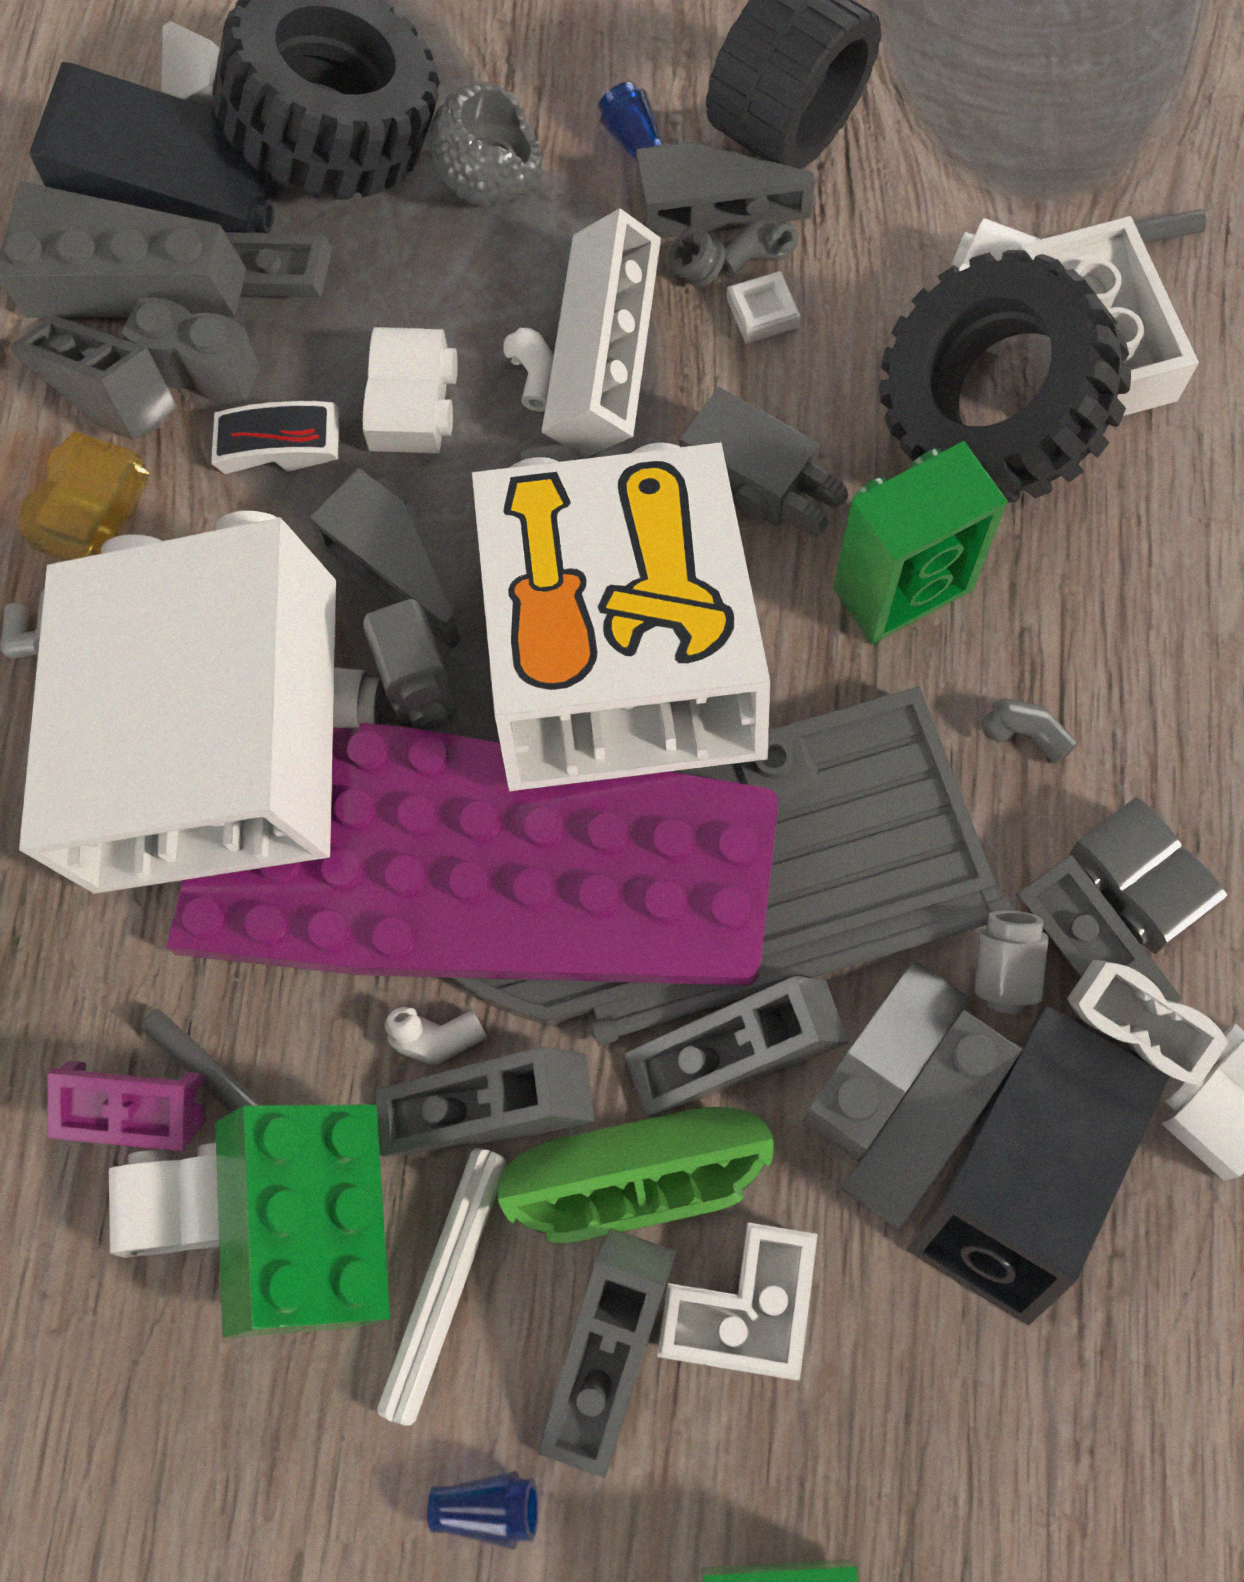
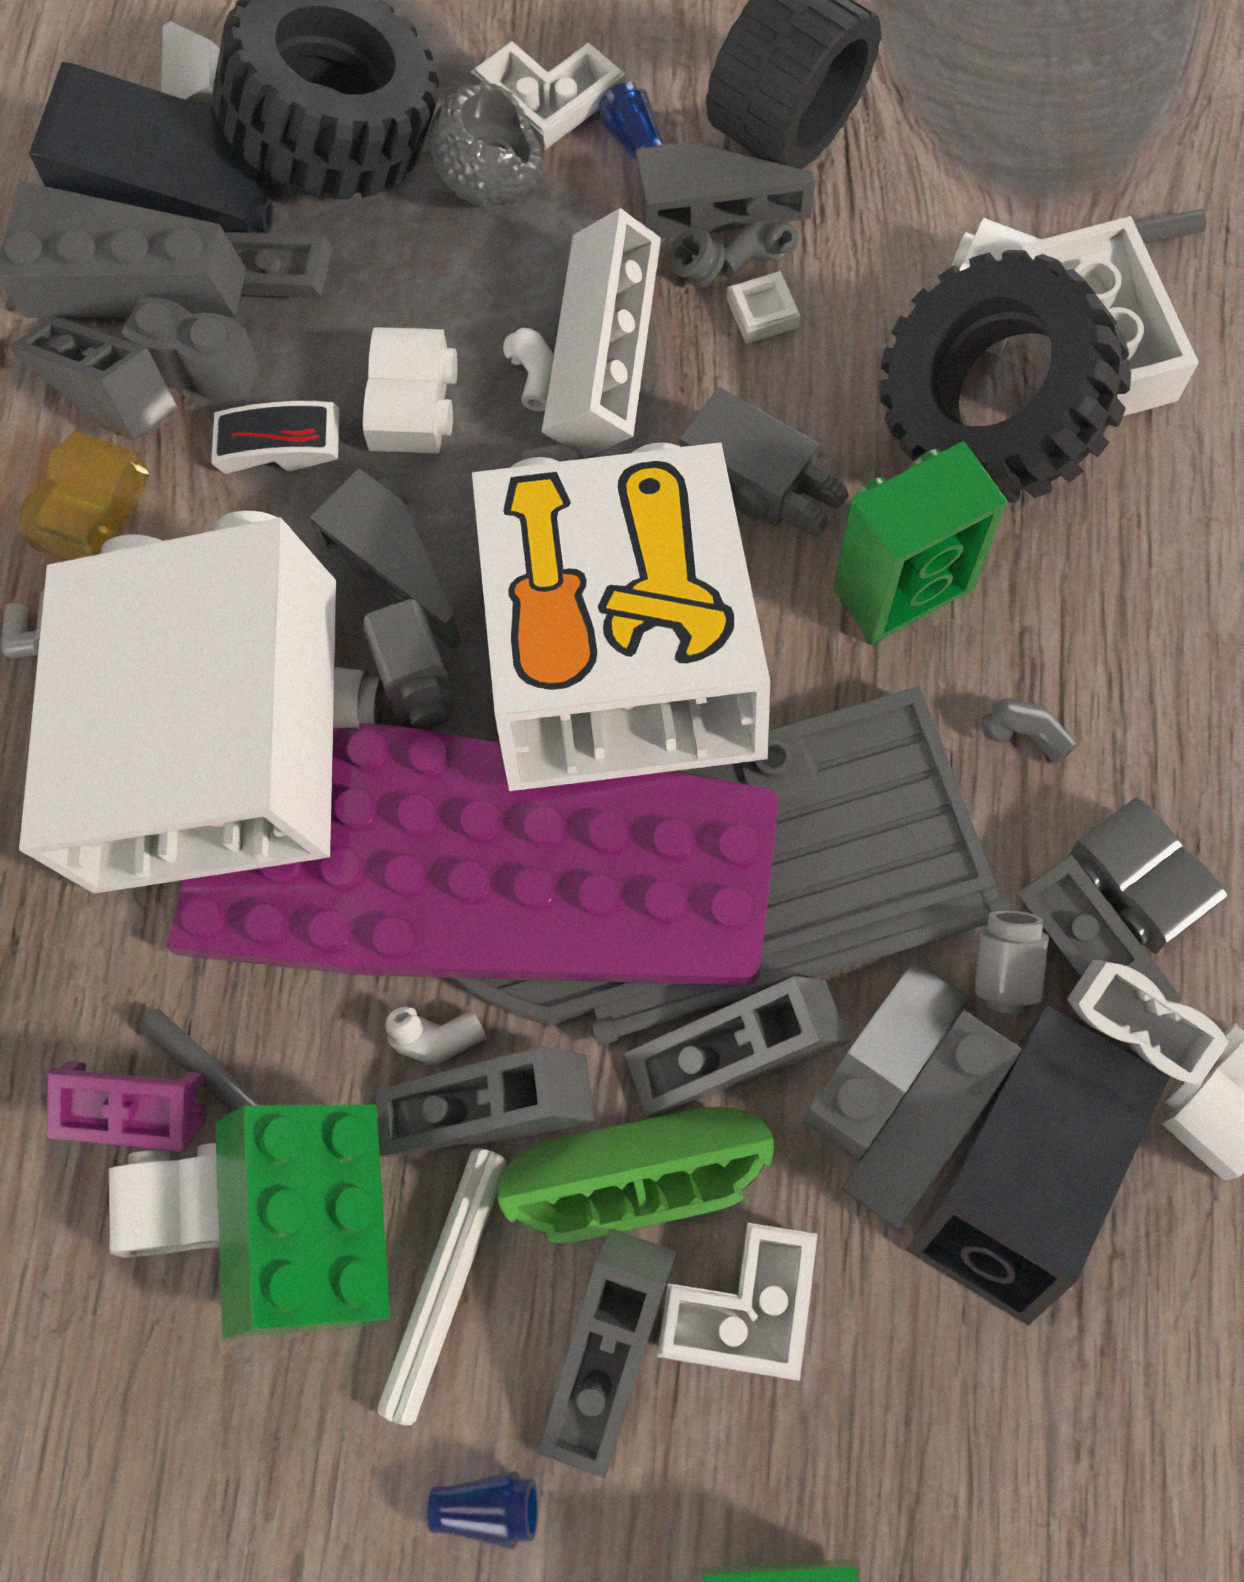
none -> white brick [471,41,626,150]

